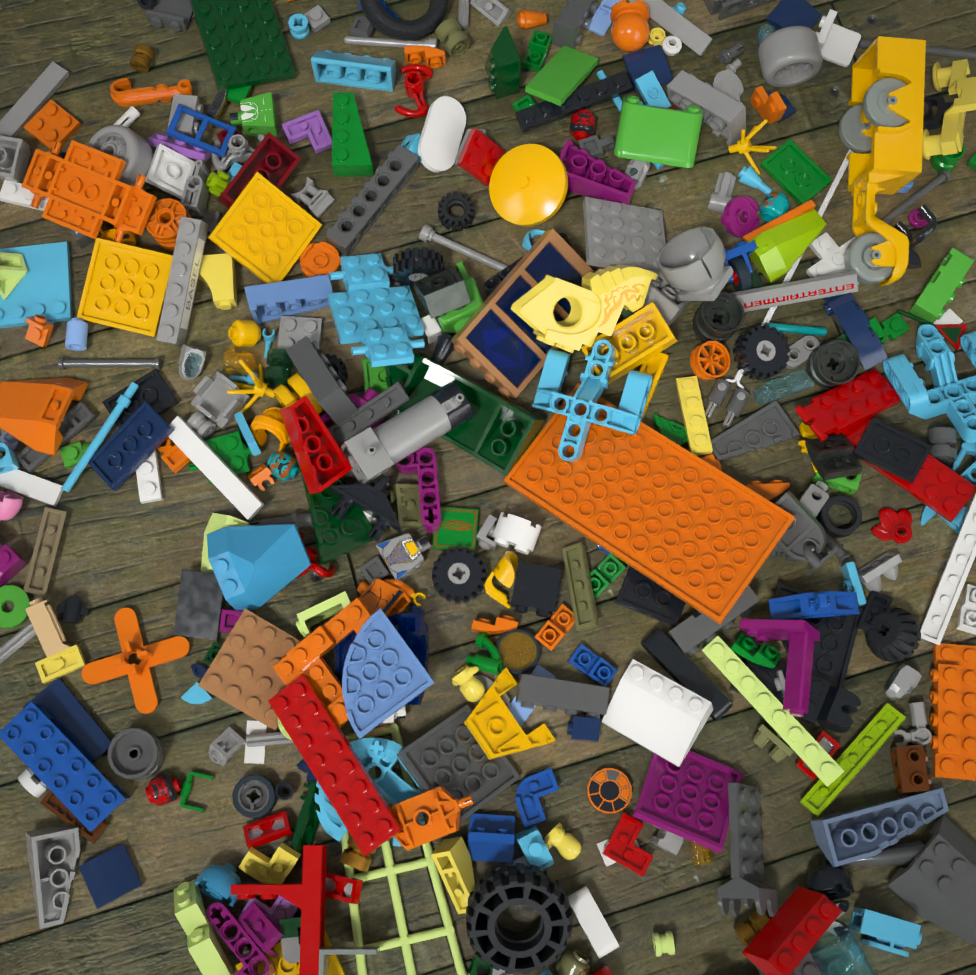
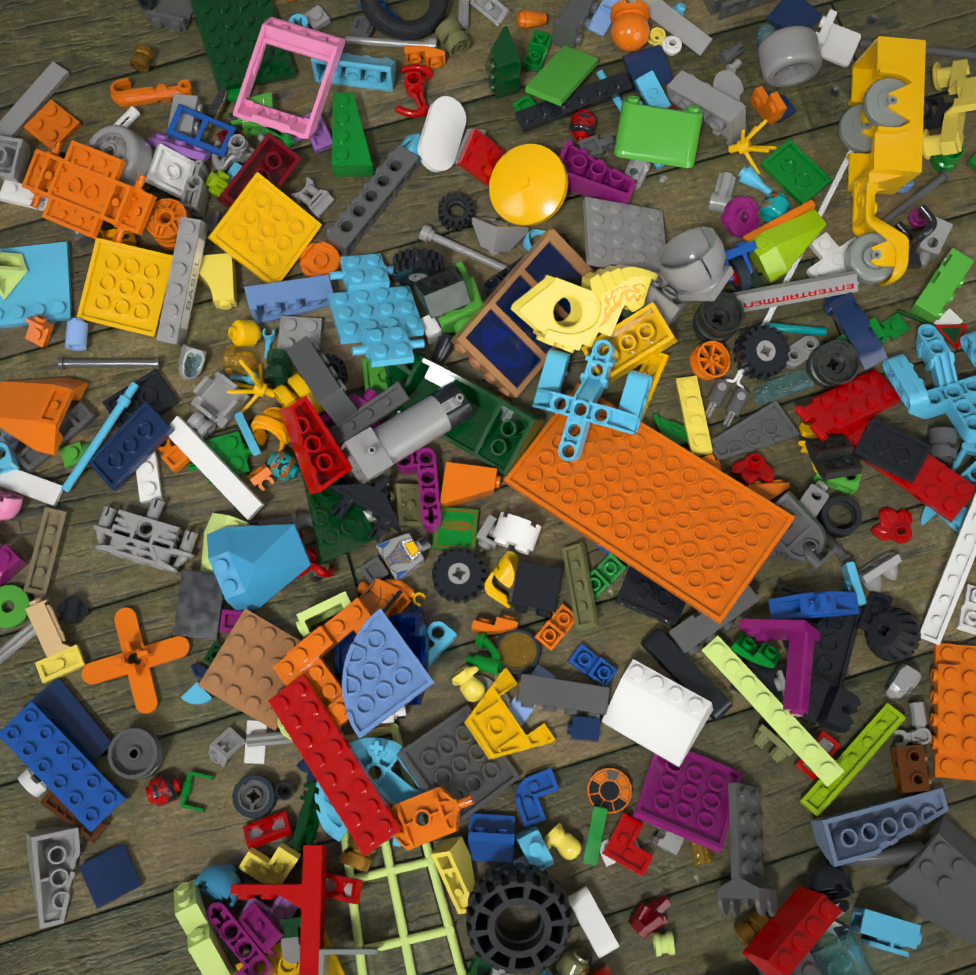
none -> light grey piece [93,498,198,574]
none -> bright pink window [233,17,345,139]
none -> green plate [259,126,295,149]
none -> medium azure plate [420,621,457,669]
none -> orange slope [440,462,501,507]
none -> light grey slope [472,217,529,255]
none -> green piece [582,804,608,866]
none -> dark red rock [628,895,671,940]
none -> red plate [731,453,774,486]
none -> light grey torso [914,217,953,269]

